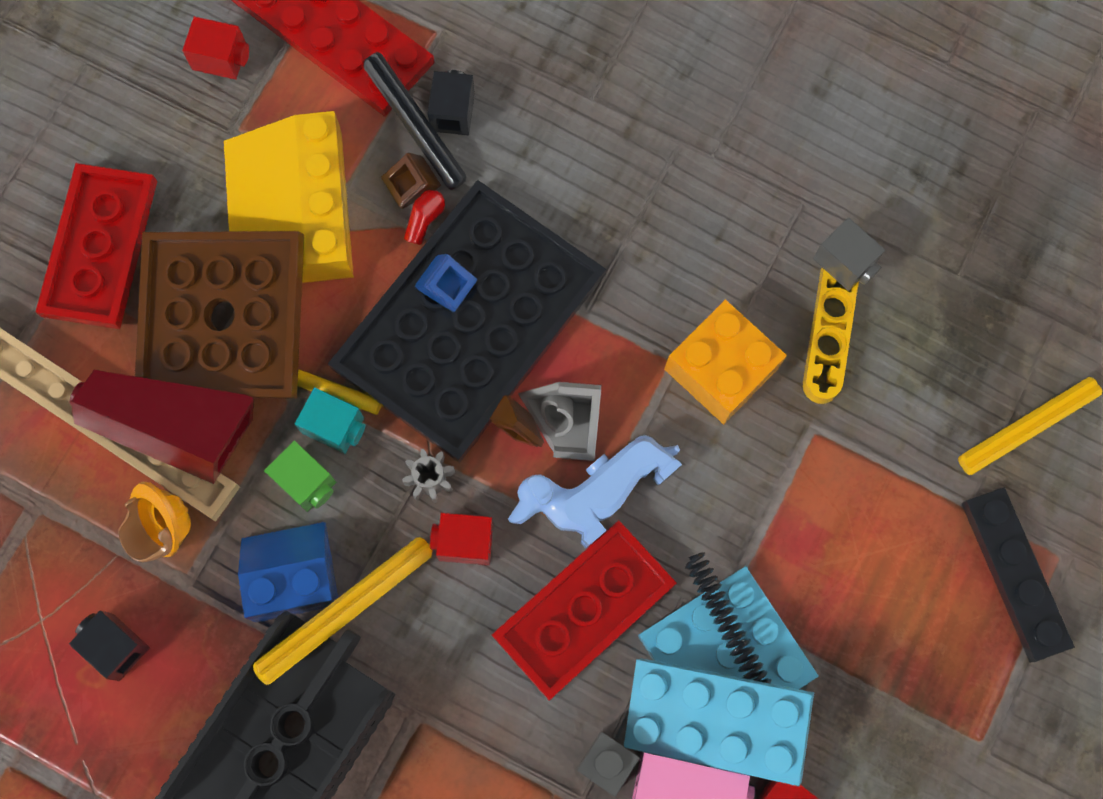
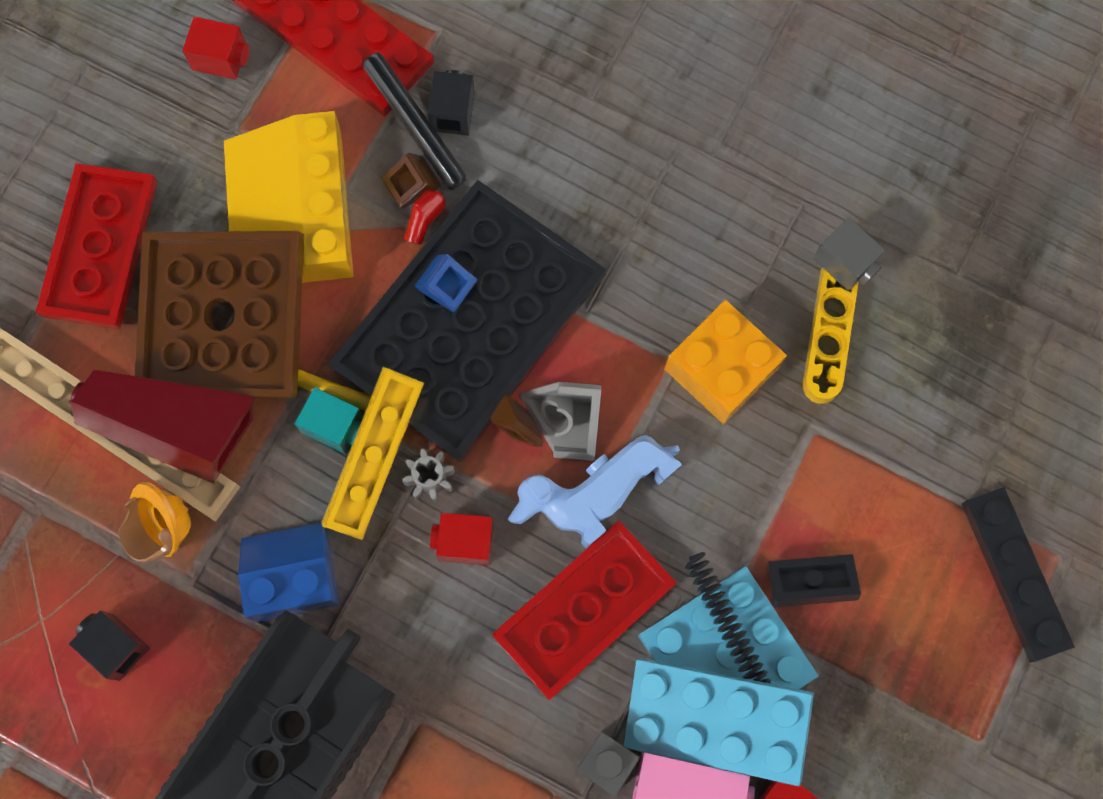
yellow axle [253,537,433,685] -> none
bright green brick [264,440,337,512] -> none
yellow axle [958,377,1102,475] -> none
none -> yellow tile [321,367,424,540]
none -> black plate [766,554,861,608]

